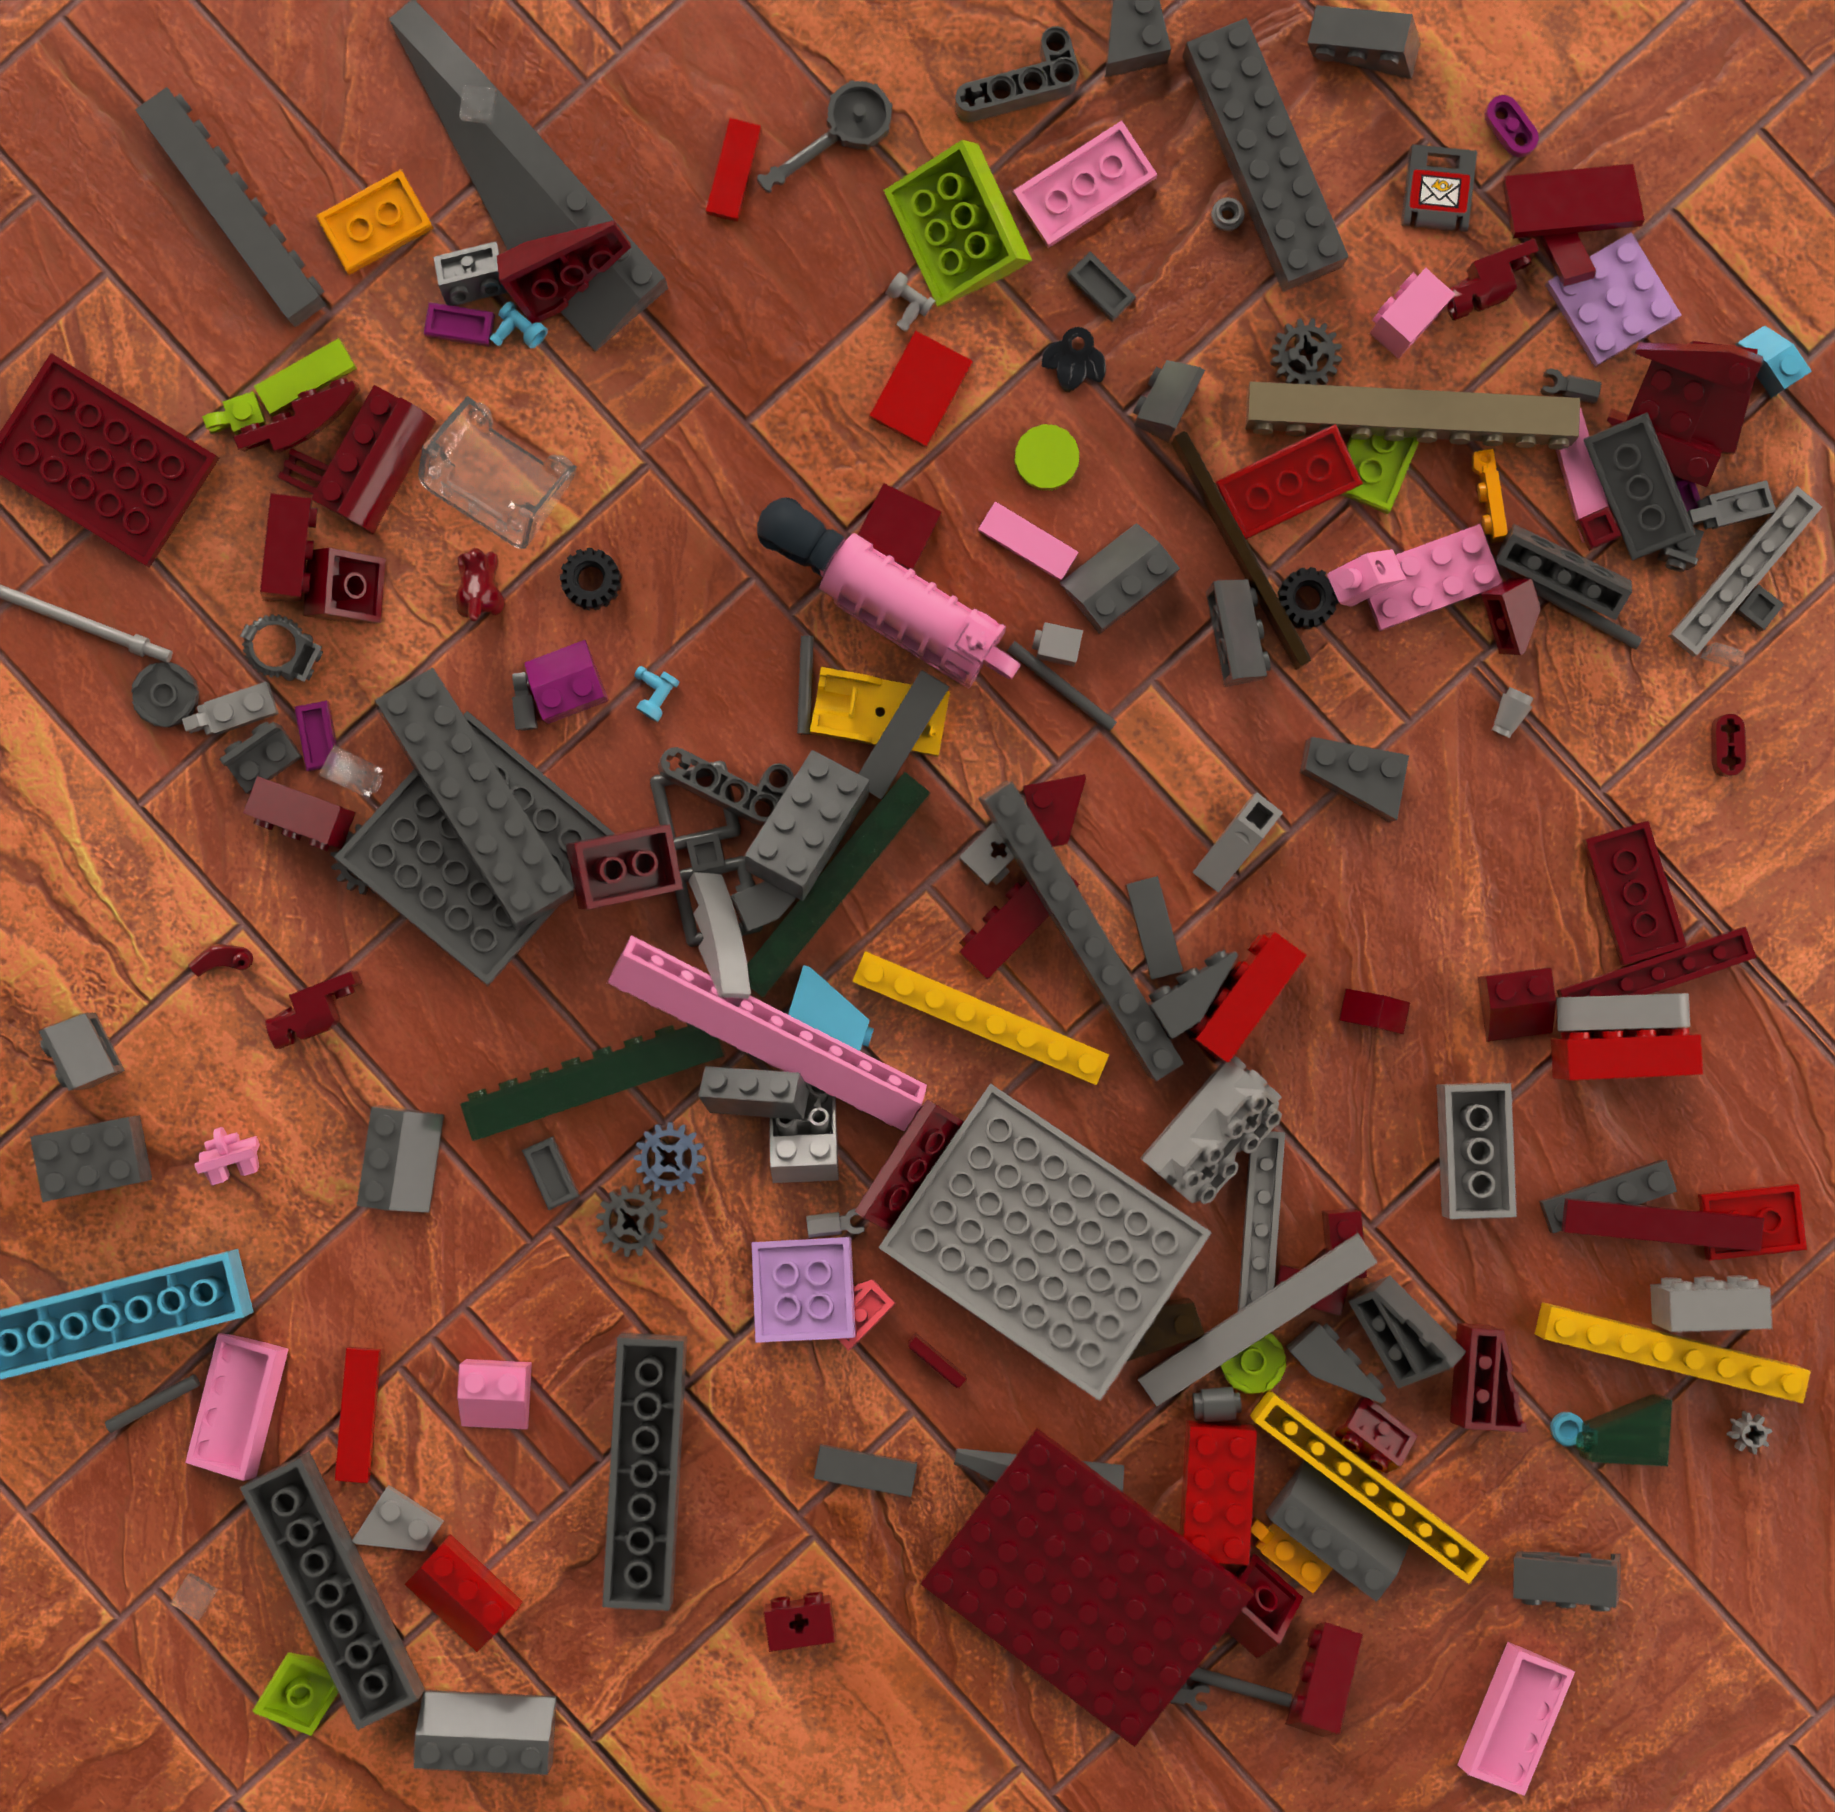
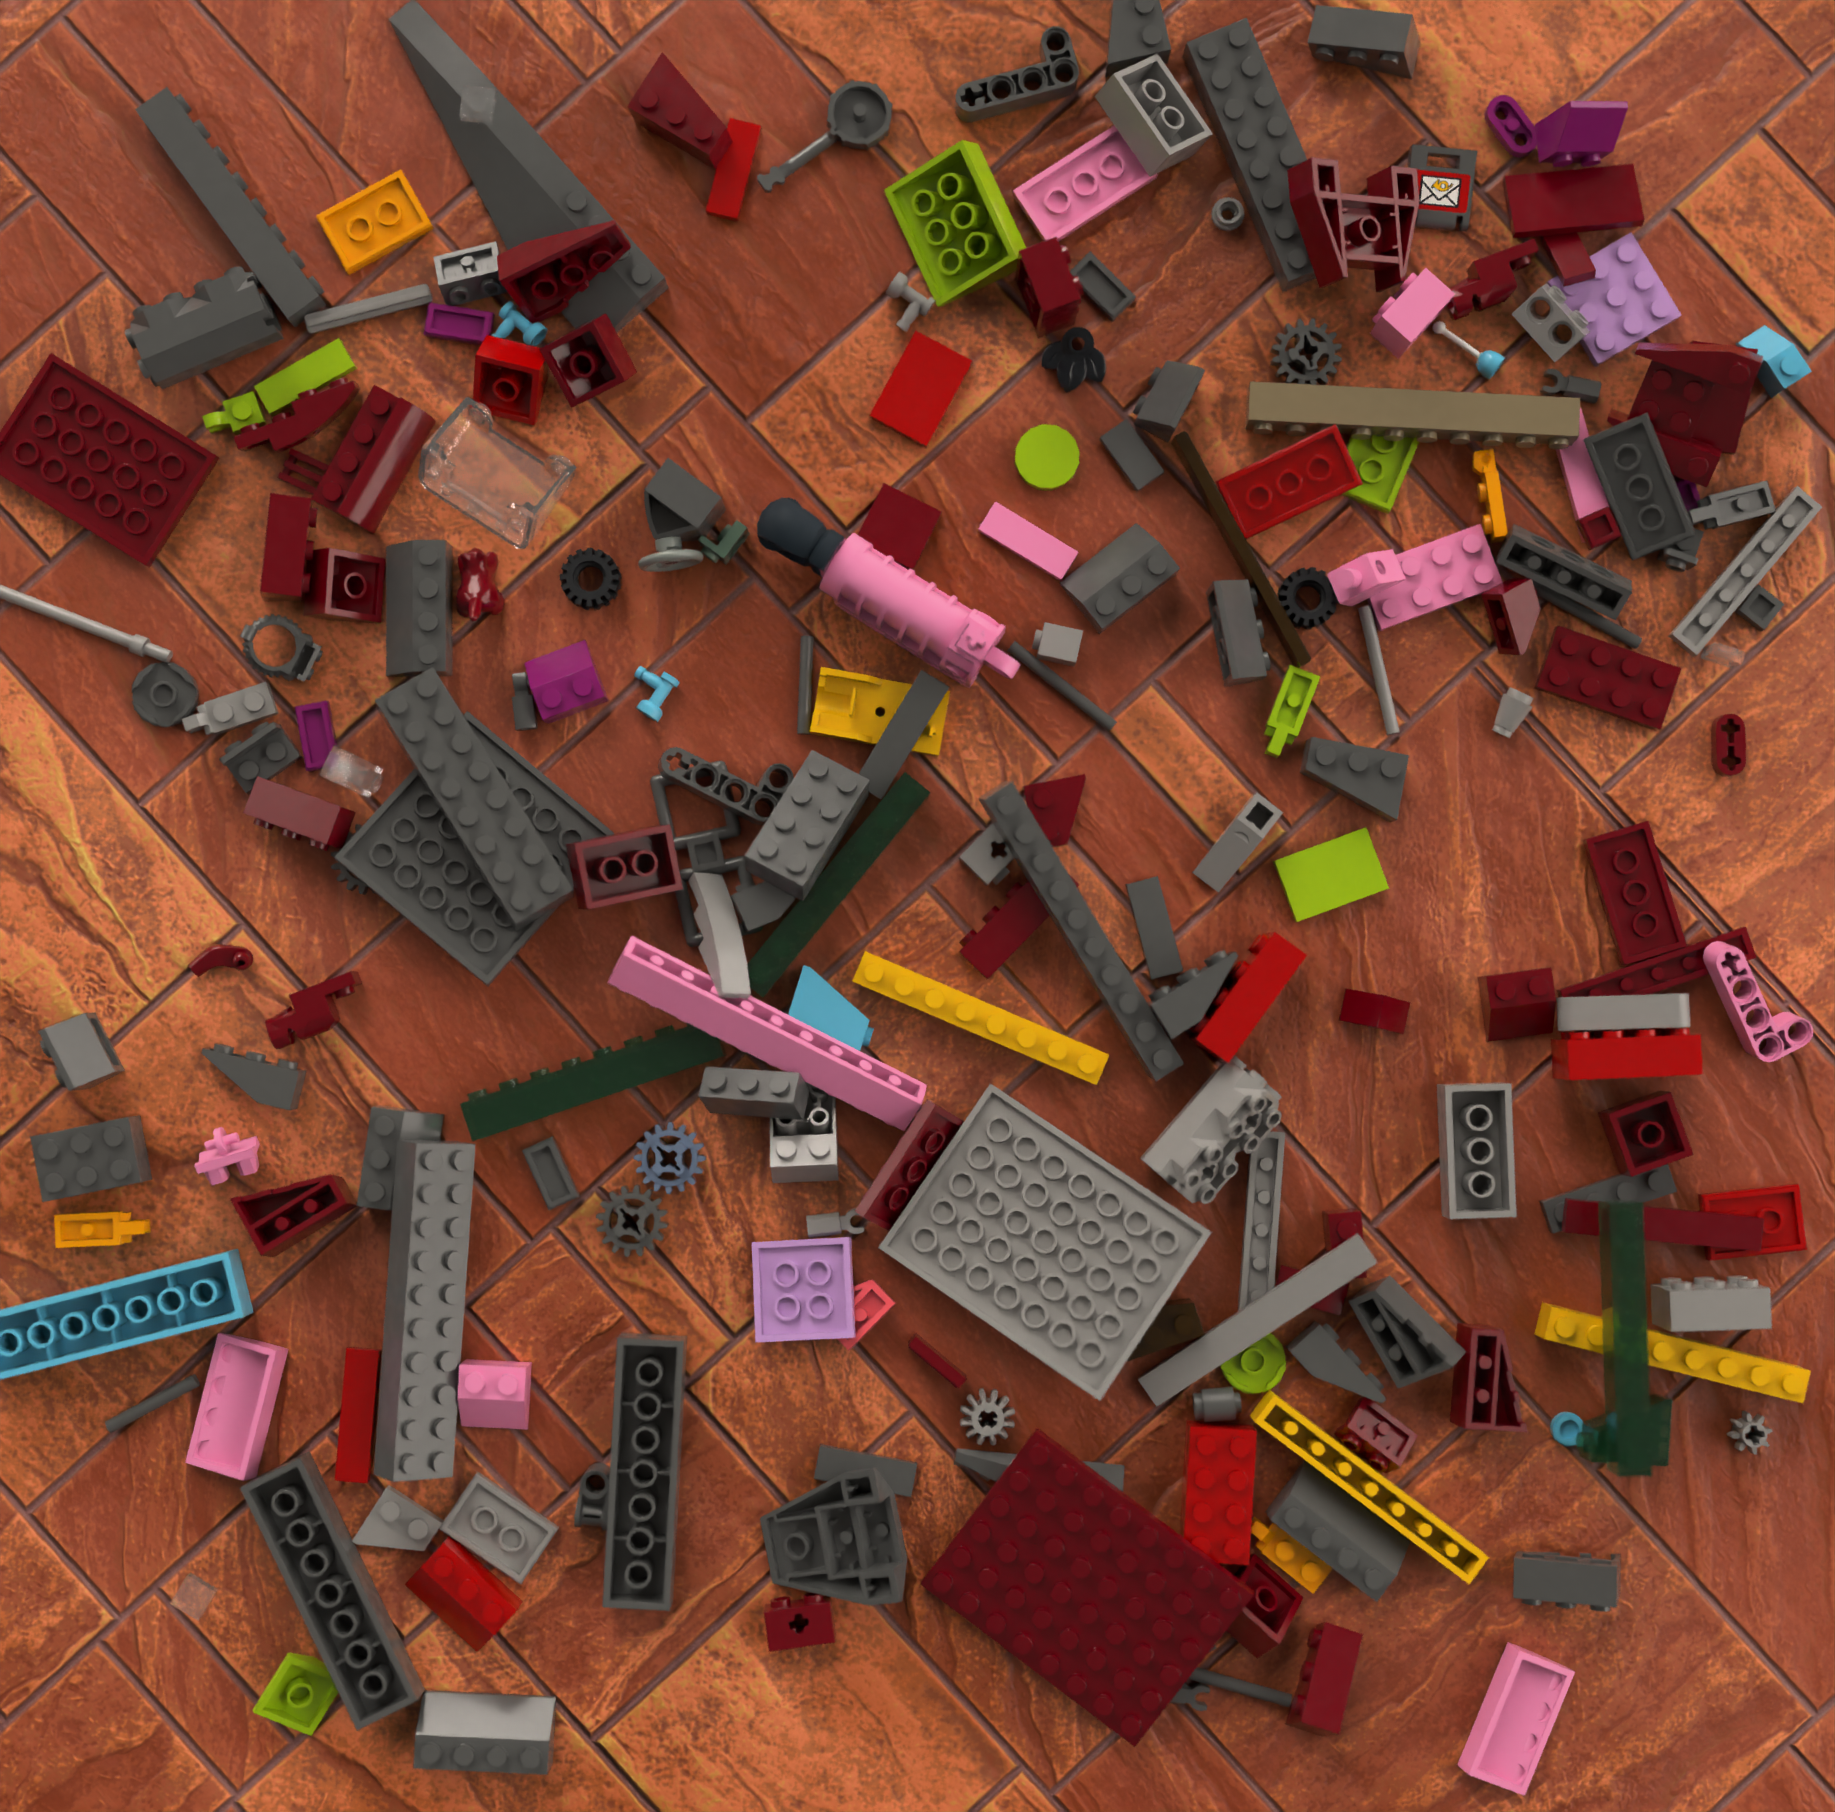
none -> light orange hinge [54,1211,151,1248]
none -> dark grey brick [125,267,284,389]
none -> dark grey slope [201,1043,307,1110]
none -> dark red wedge [230,1174,357,1257]
none -> light grey axle [305,284,432,334]
none -> dark grey brick [374,1140,476,1482]
none -> dark grey slope [386,540,453,677]
none -> light grey tile [439,1472,559,1585]
none -> red slope [472,335,549,426]
none -> dark red slope [540,313,637,408]
none -> dark grey piece [574,1463,610,1531]
none -> dark red wedge [627,52,732,169]
none -> dark grey piece [638,458,726,572]
none -> sand green bracket [698,520,750,565]
none -> dark grey wedge [760,1468,907,1606]
none -> light grey gear [960,1388,1015,1445]
none -> dark red brick [1015,236,1084,339]
none -> light grey brick [1095,53,1213,177]
none -> dark grey tile [1099,419,1164,492]
none -> lime hinge [1264,665,1320,758]
none -> lime tile [1273,827,1389,922]
none -> dark red wedge [1287,157,1420,292]
none -> light grey bar [1358,605,1400,735]
none -> hinge [1433,321,1505,380]
none -> light grey brick [1512,283,1590,362]
none -> dark red plate [1534,626,1682,731]
none -> magenta slope [1535,101,1628,167]
none -> dark red brick [1598,1091,1694,1177]
none -> clear green brick [1598,1200,1652,1477]
none -> bright pink beam [1703,941,1813,1062]

